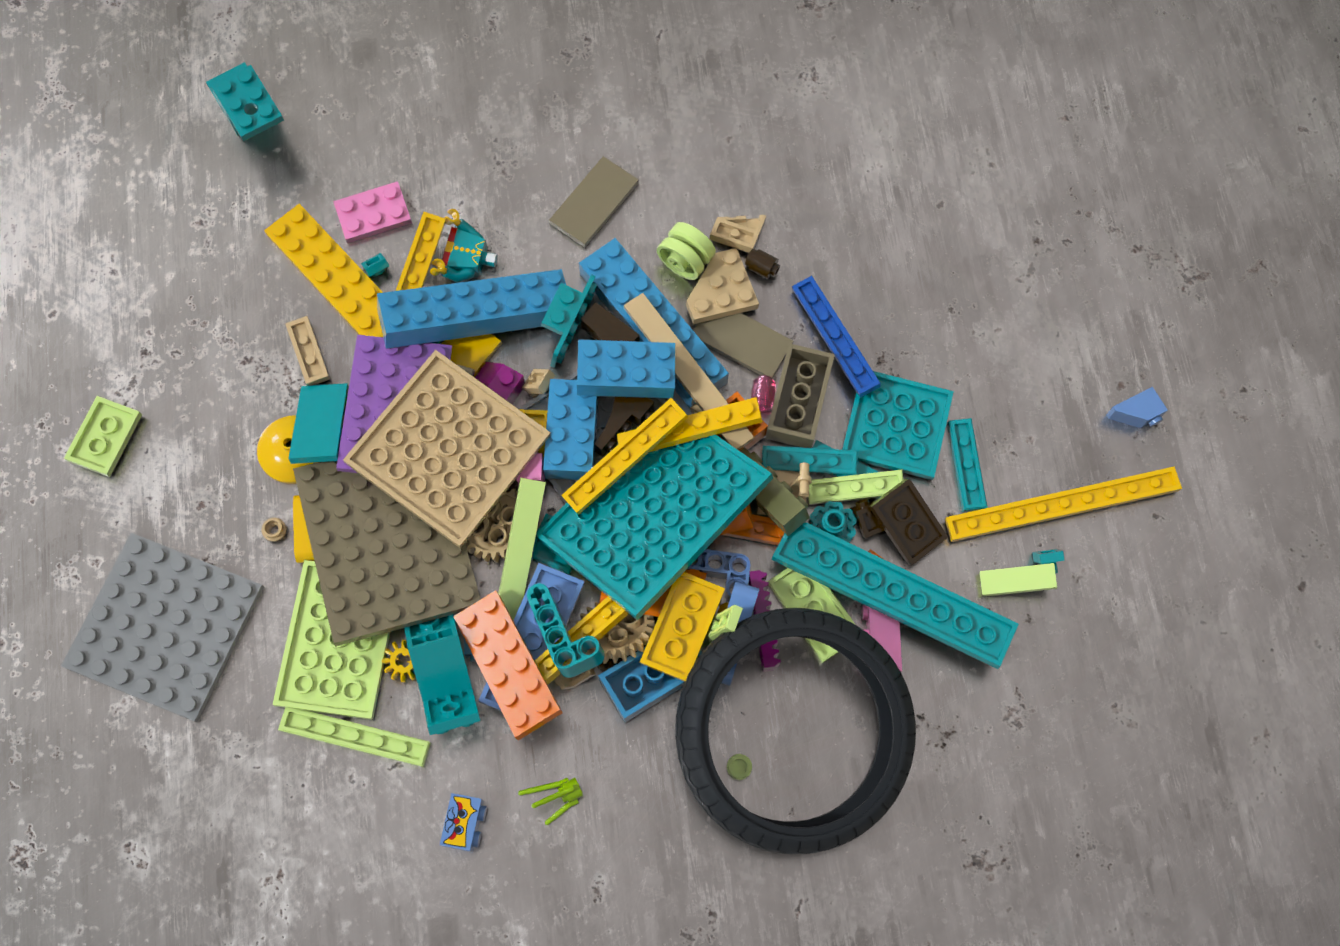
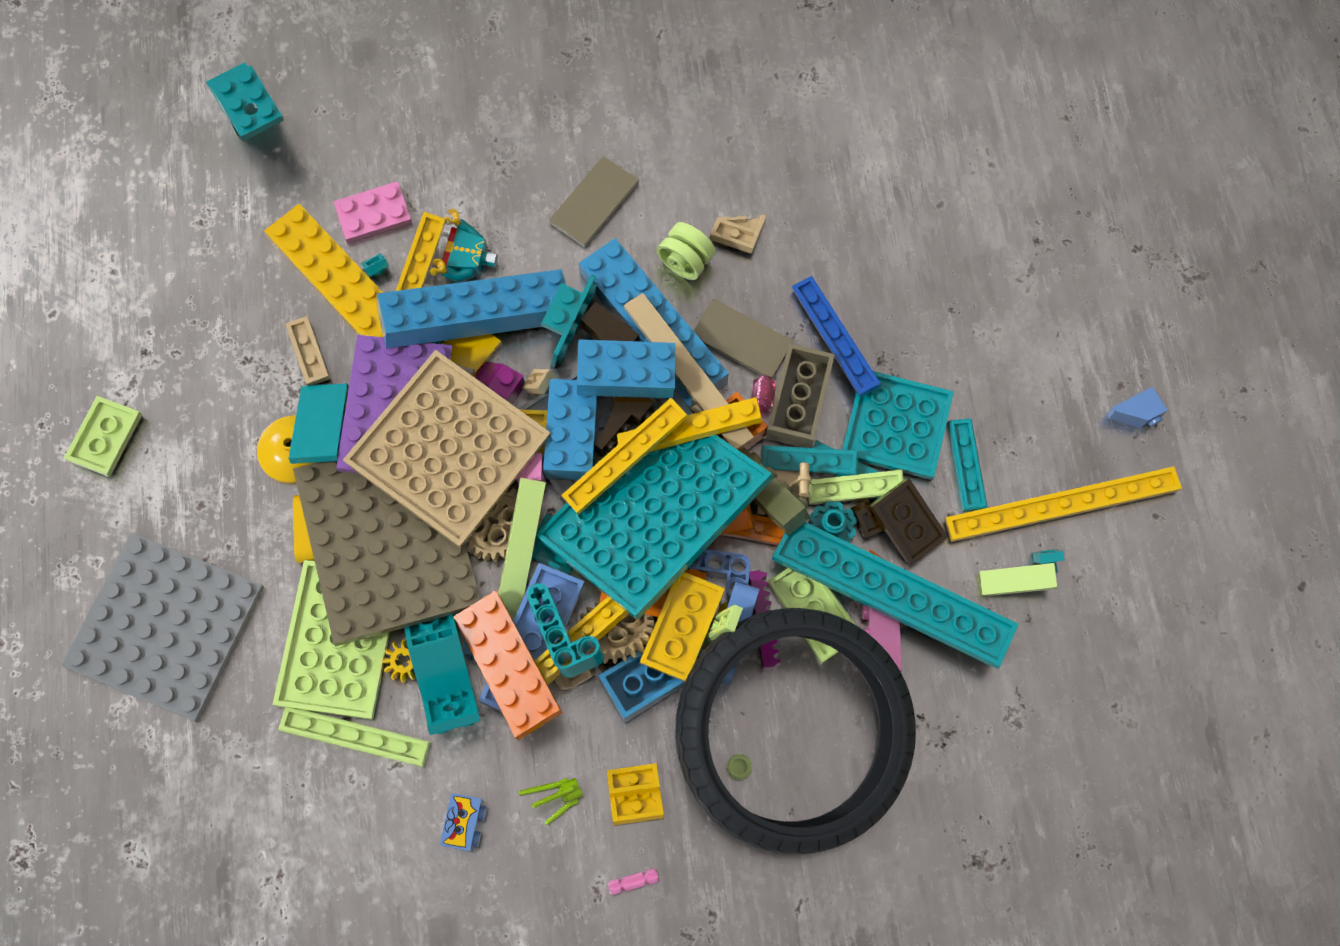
tan plate [261,518,286,542] -> none
tan plate [686,248,759,324] -> none
dark brown brick [745,249,780,279] -> none
none -> yellow slope [607,763,664,825]
none -> bright pink axle [608,868,659,895]

